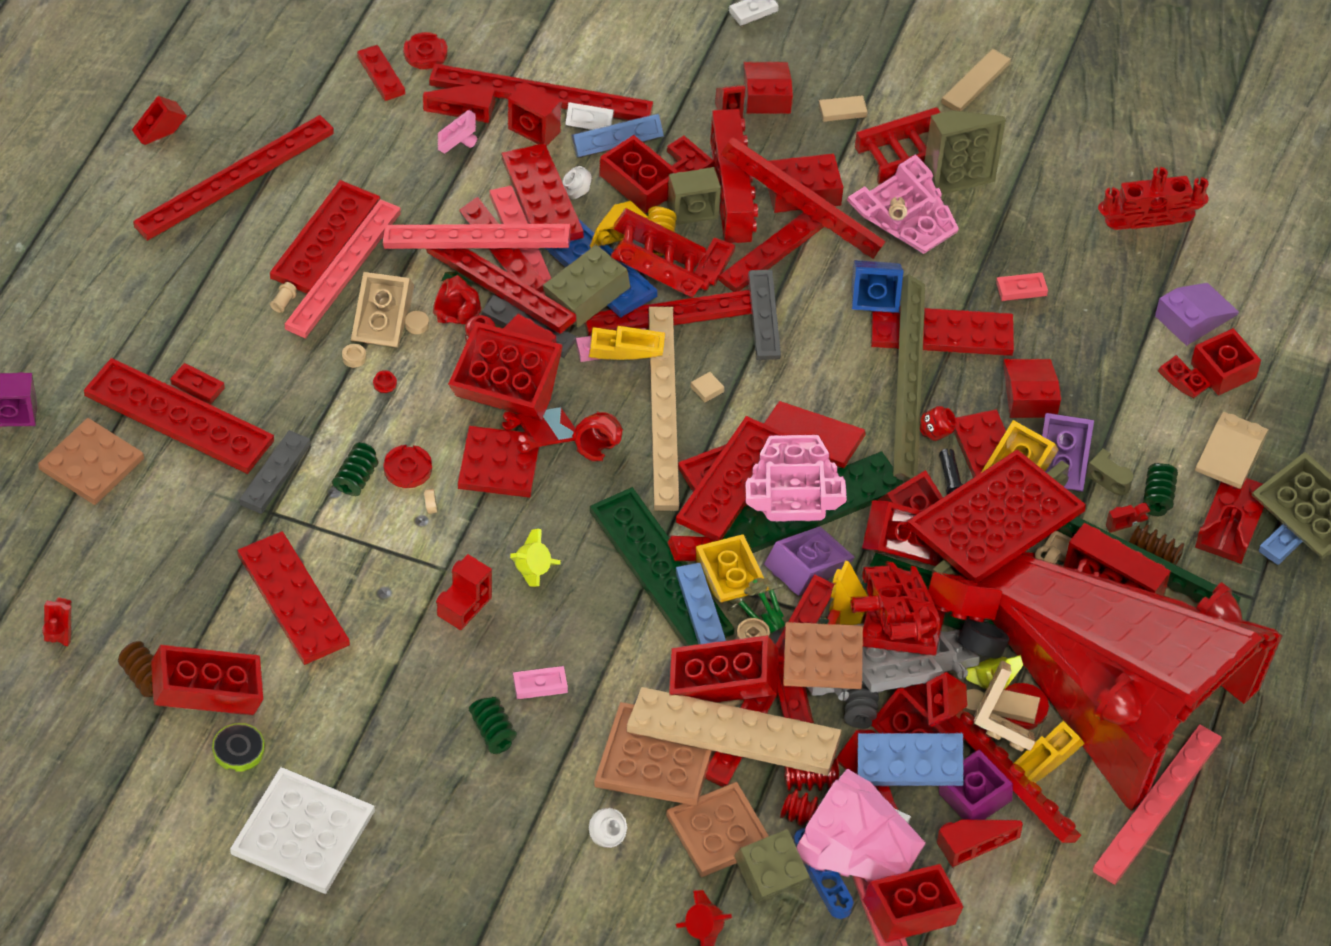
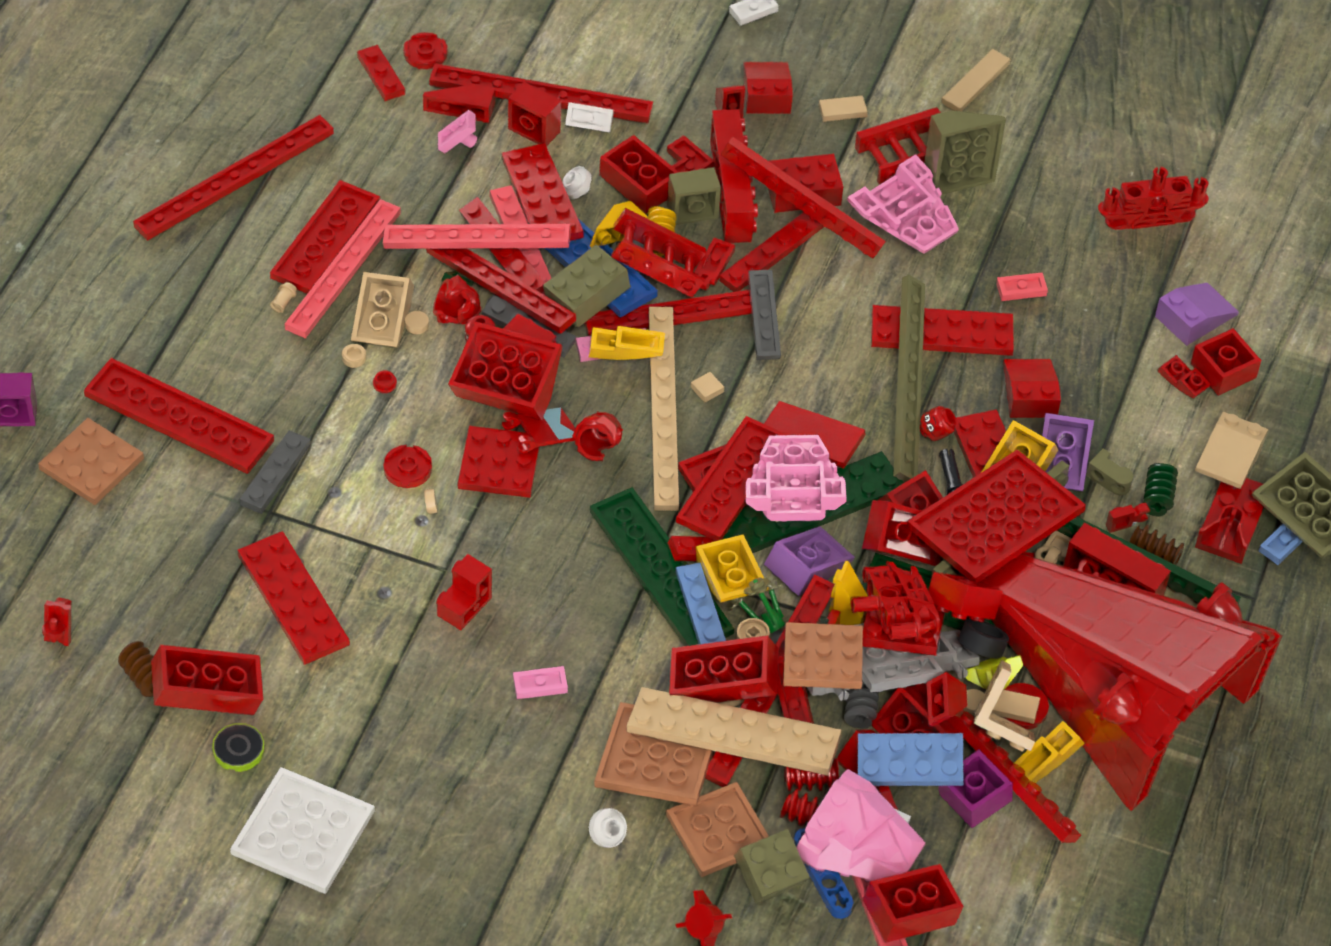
red slope [132,96,187,145] -> none
red plate [170,363,225,404] -> none
dark green piece [332,442,379,497] -> none
dark green piece [469,697,517,754] -> none
neon yellow piece [510,529,561,587] -> none
medium blue plate [571,114,664,157] -> none
blue slope [852,260,903,313] -> none
tan pin [889,197,907,221] -> none
red slope [937,819,1023,867] -> none
coral plate [1093,724,1222,885] -> none

